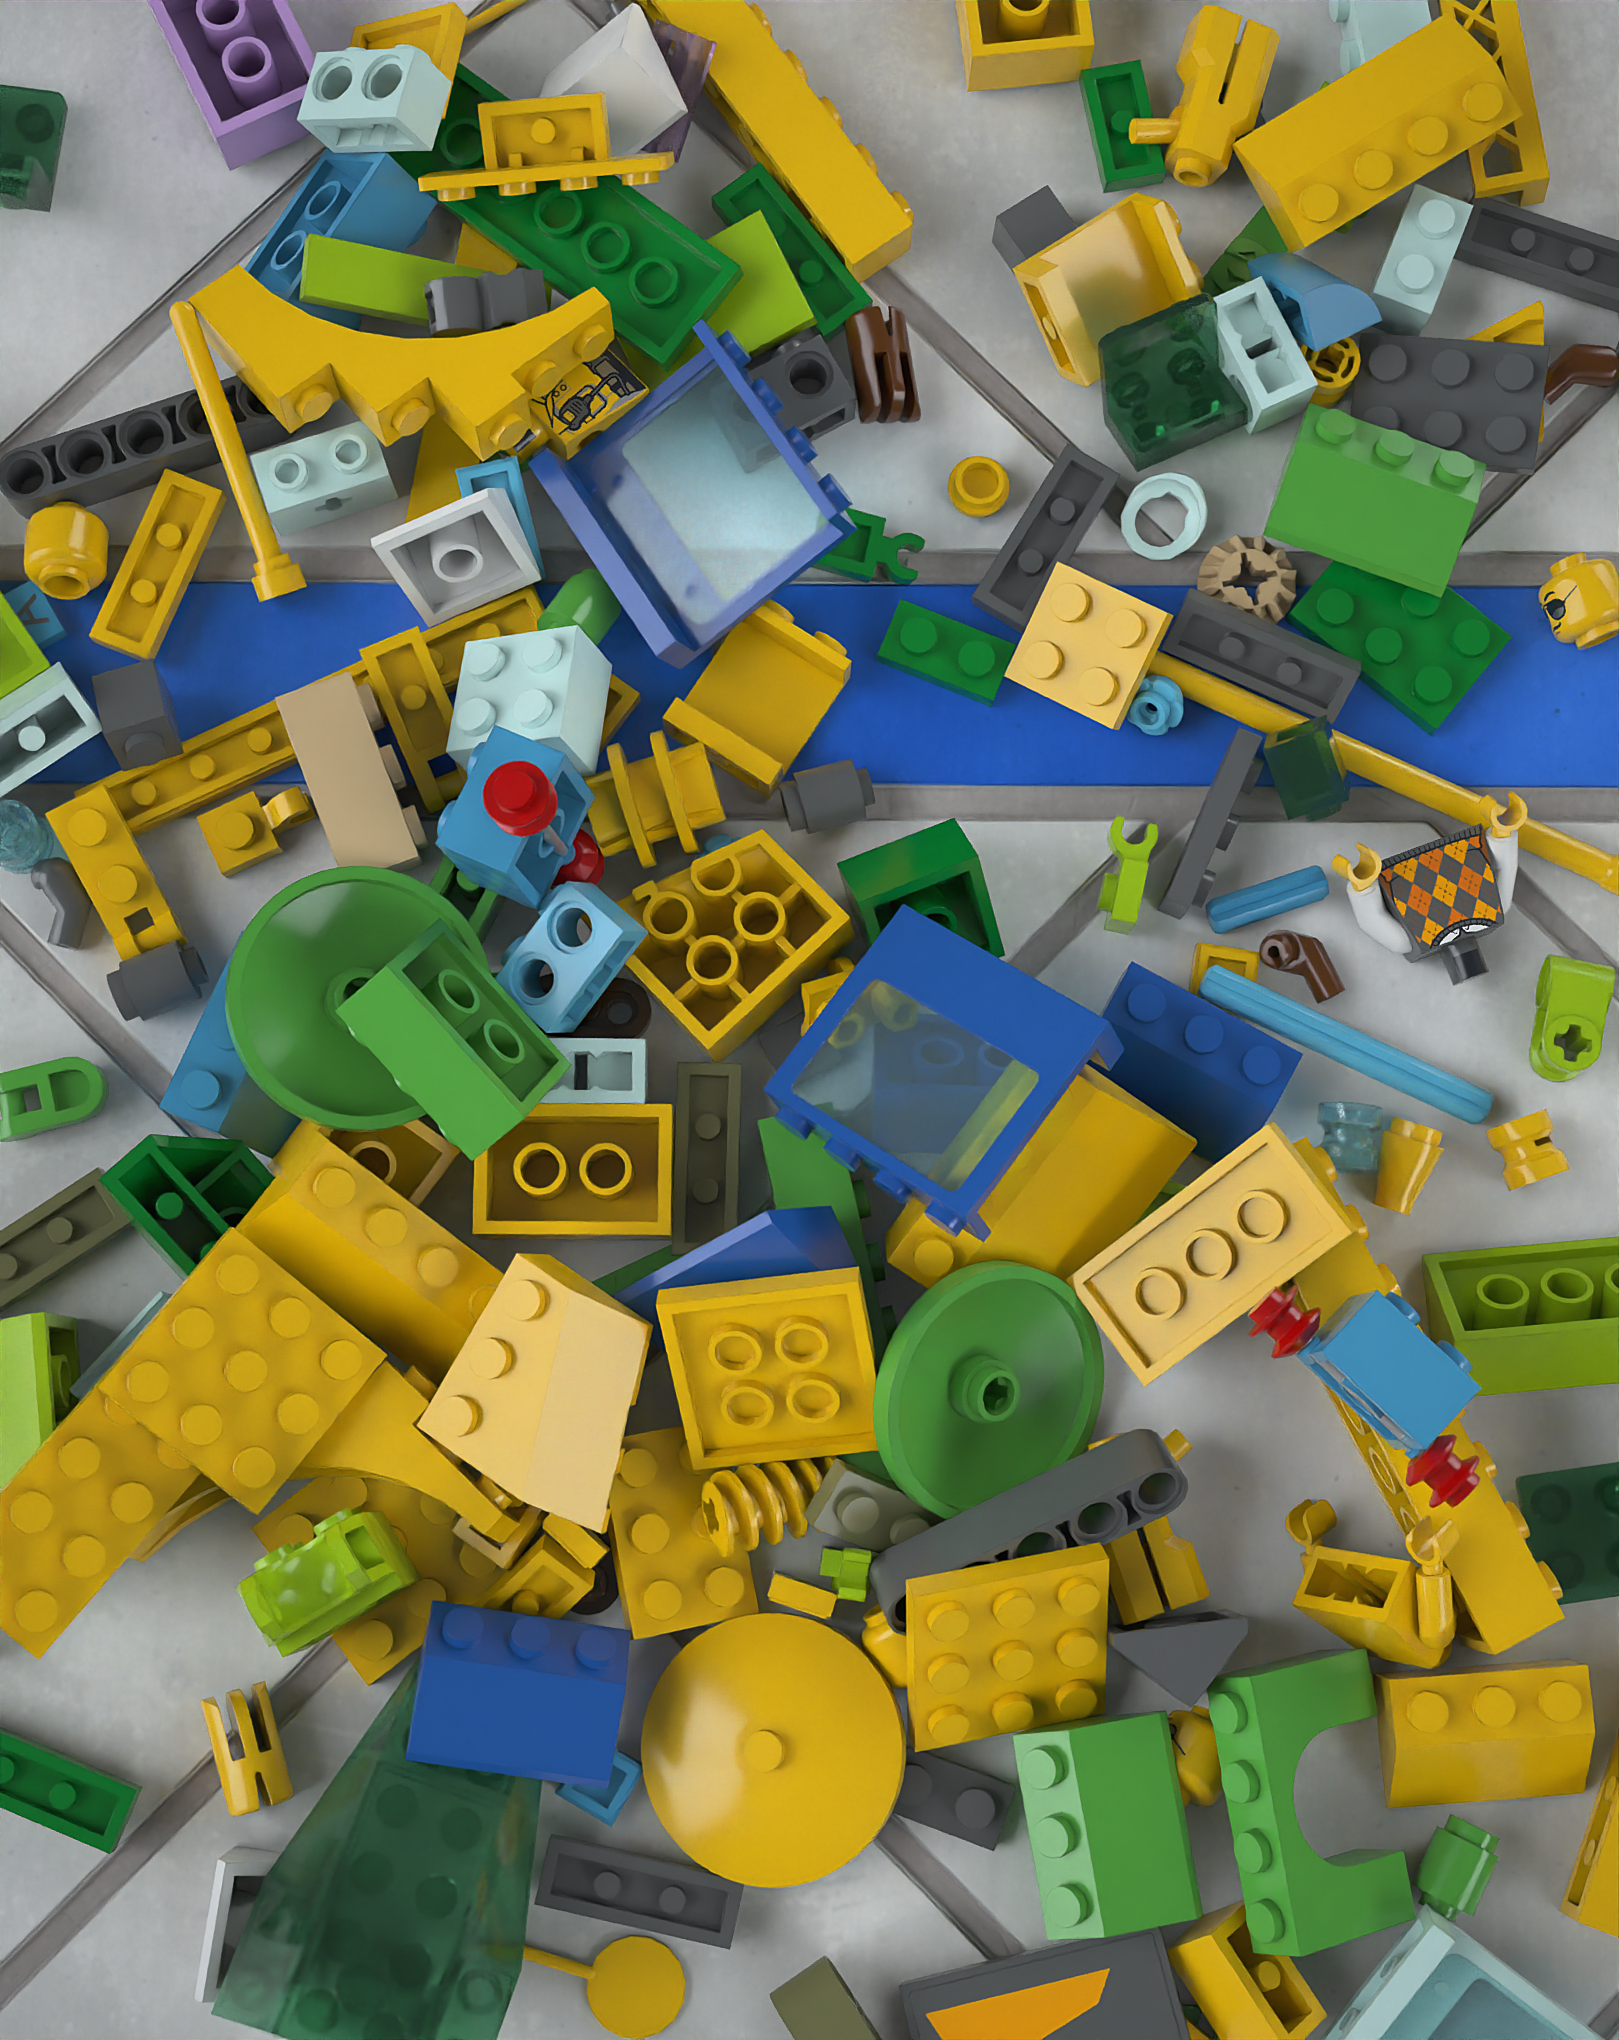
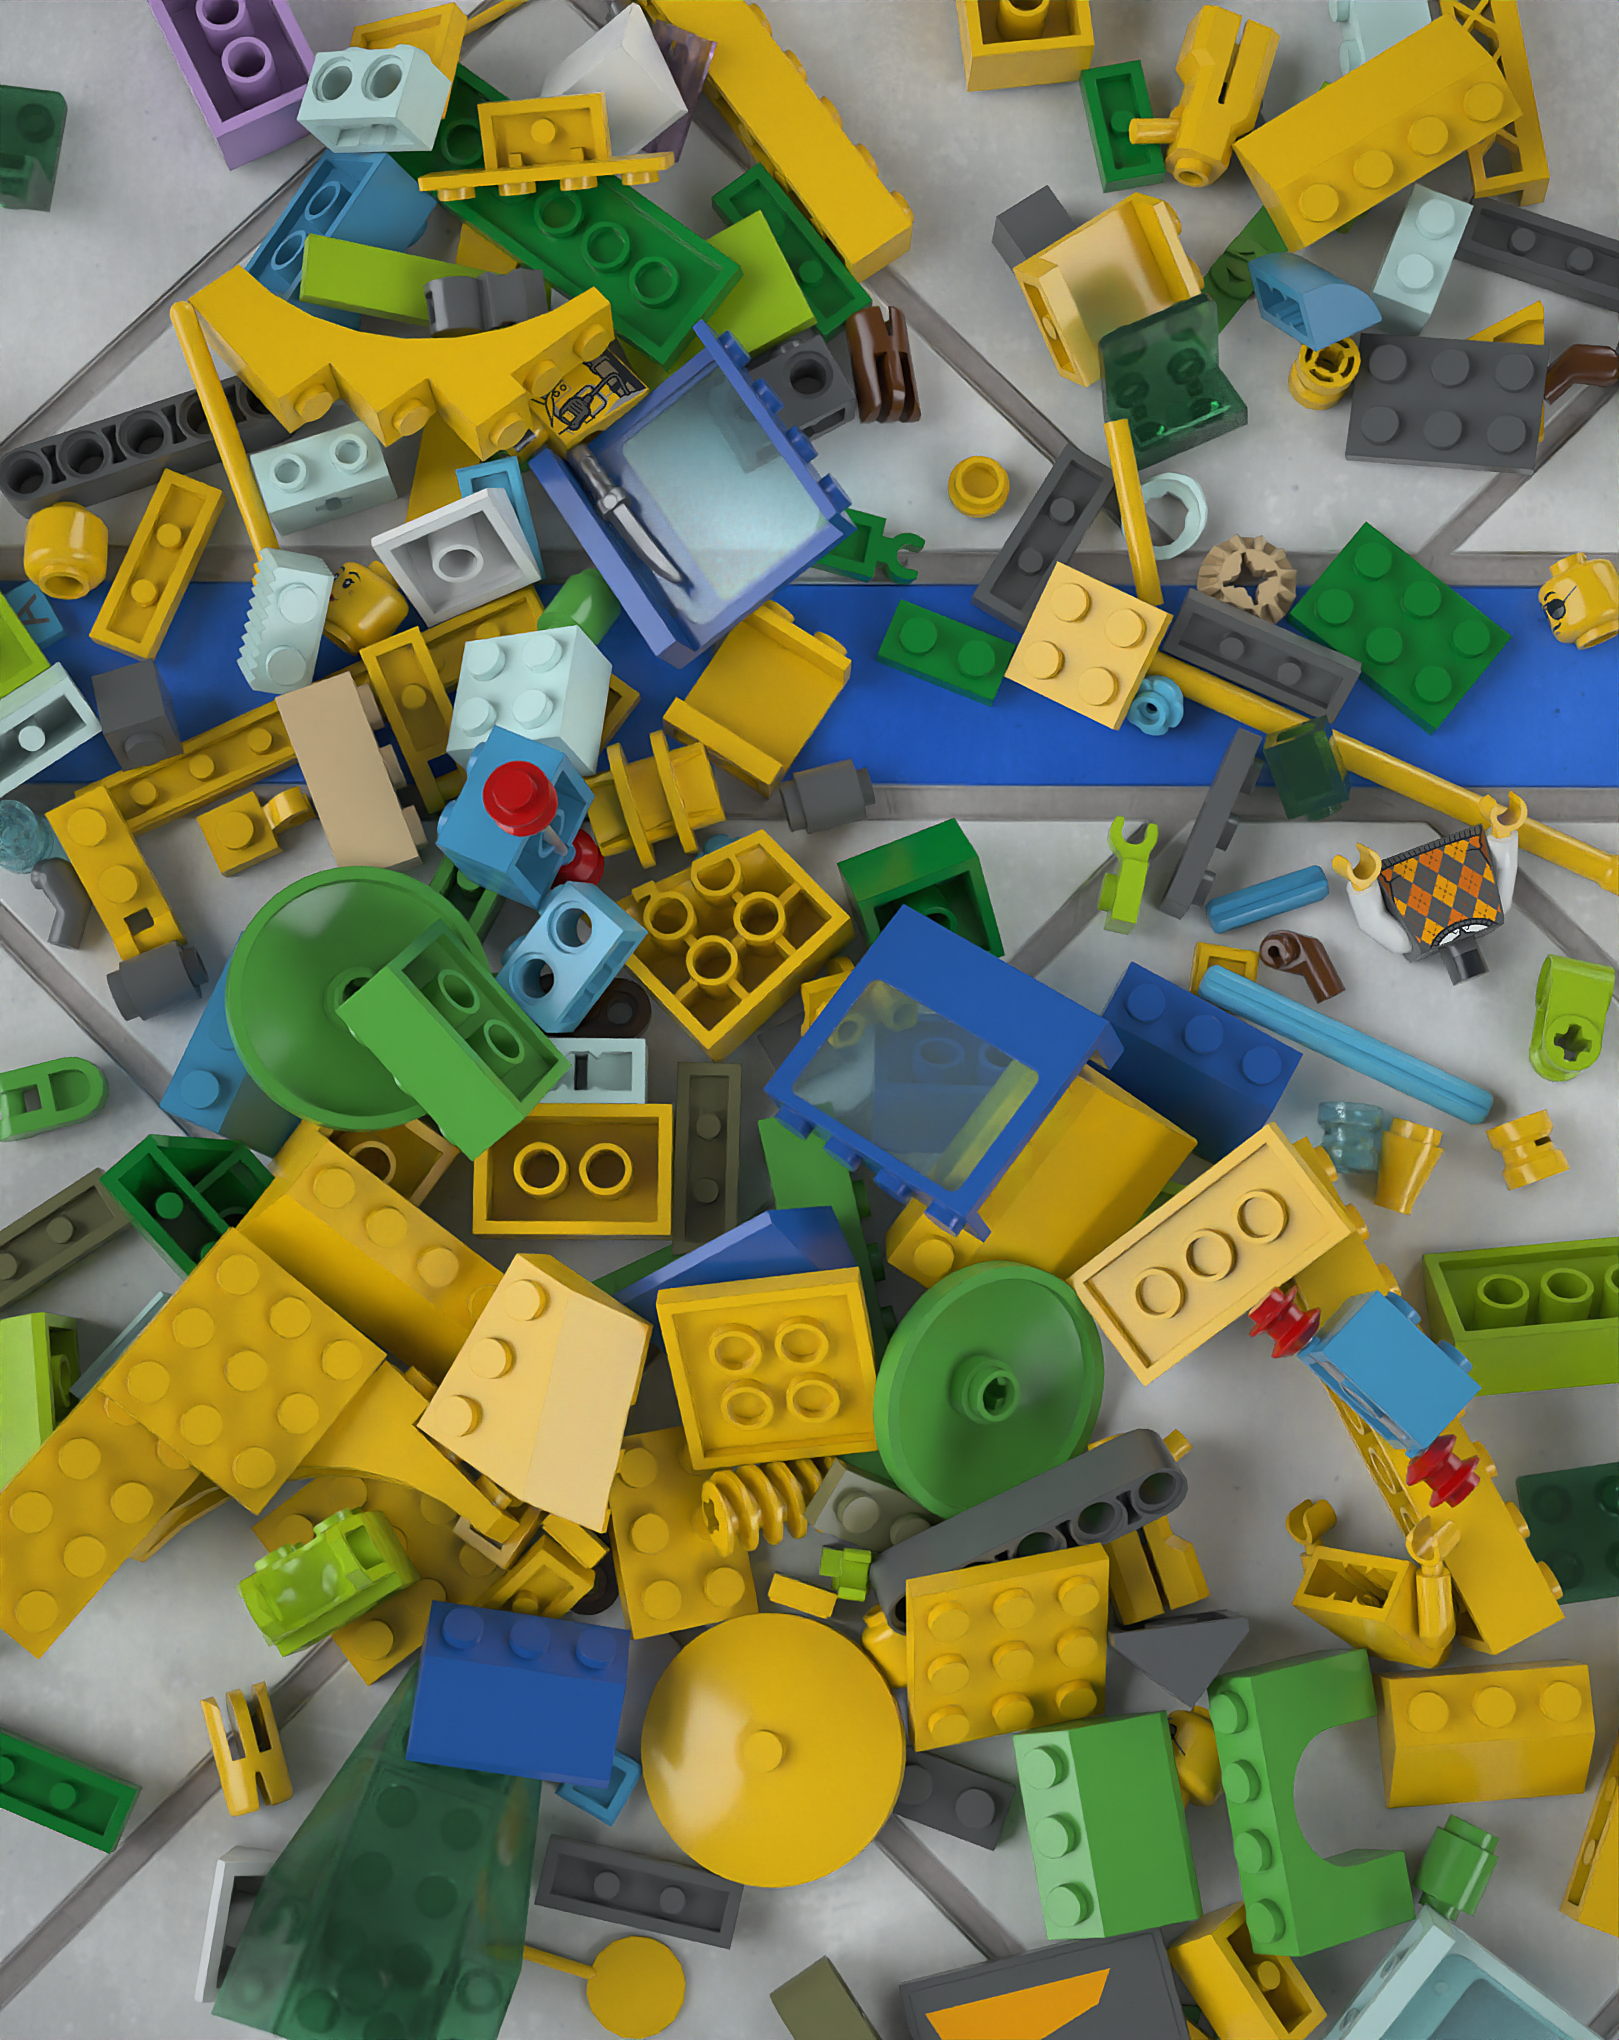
light aqua brick [1195,276,1318,436] -> none
bright green slope [1263,402,1487,597] -> none
none -> light aqua brick [237,547,334,695]
none -> yellow head [322,560,409,657]
none -> flat silver piece [566,444,683,583]
none -> yellow bar [1103,419,1164,606]

